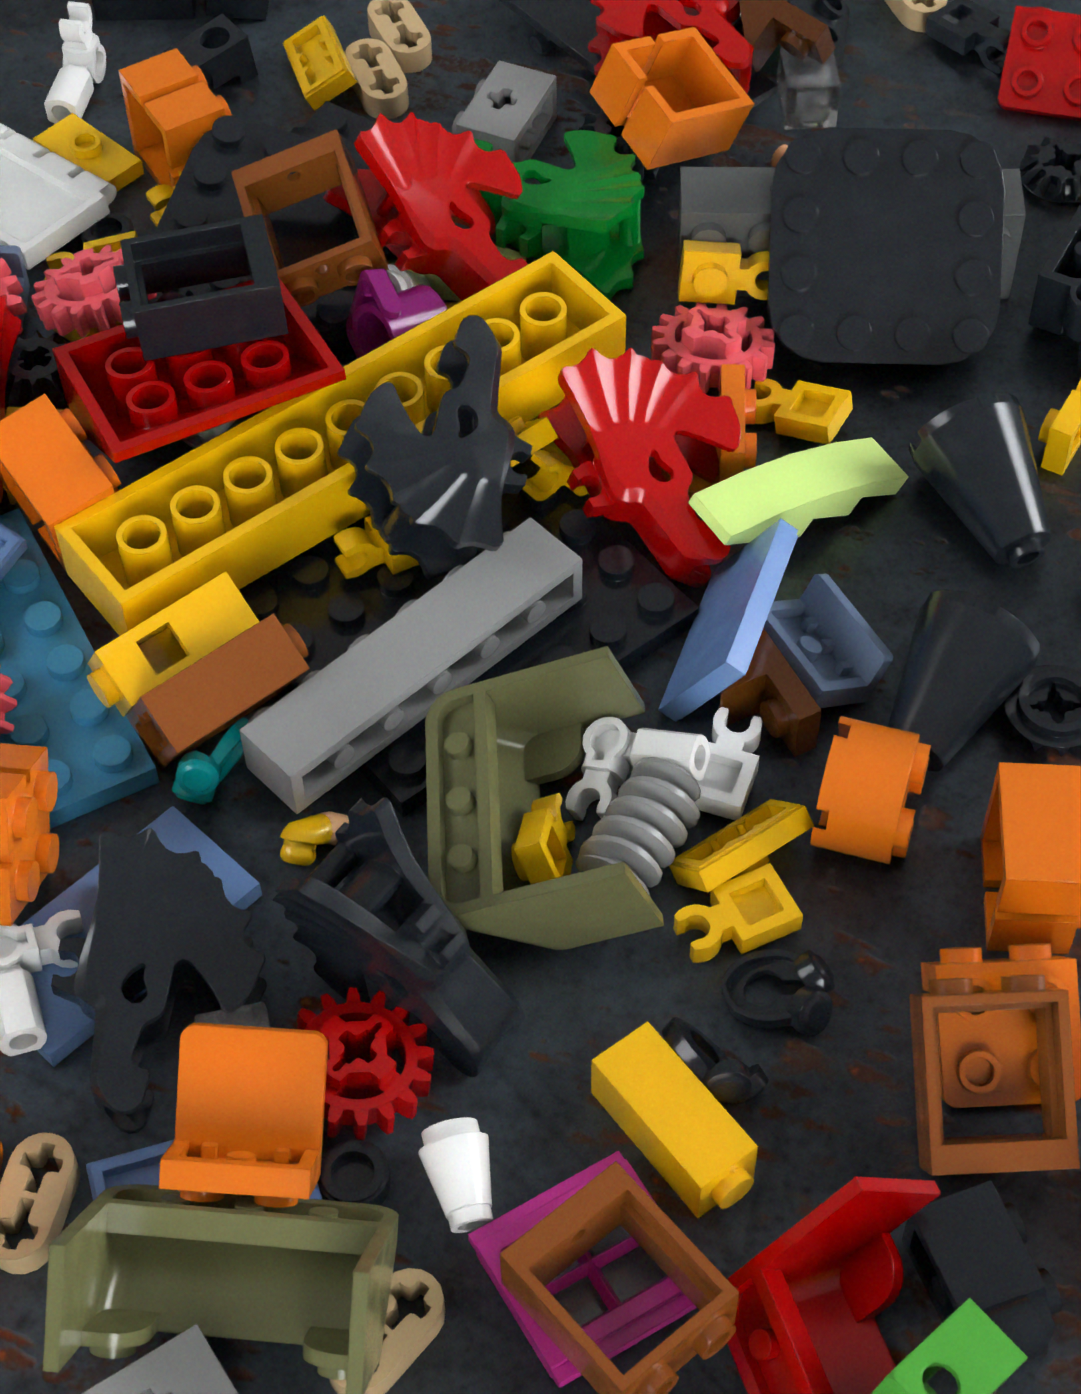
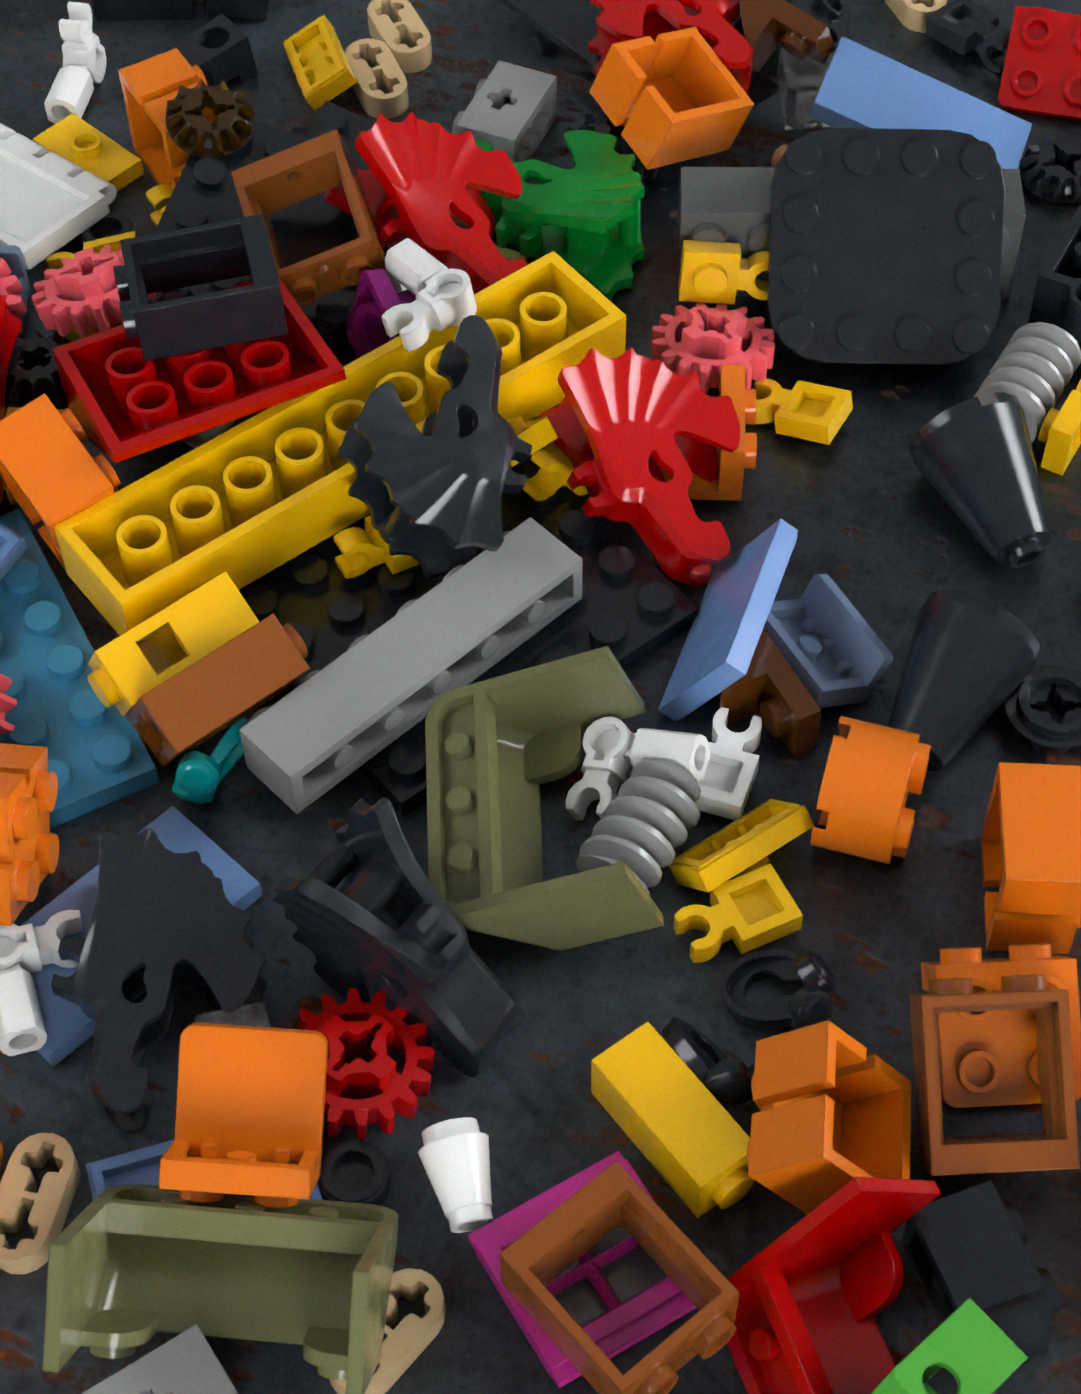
yellow arm [280,811,349,866] -> none
yellow plate [511,793,575,885] -> none
yellowish green slope [688,437,909,545] -> none
none -> dark brown gear [165,78,254,158]
none -> white bar [381,238,477,352]
none -> orange piece [747,1020,912,1214]
none -> medium blue tile [808,36,1032,169]
none -> light grey piece [974,322,1081,444]

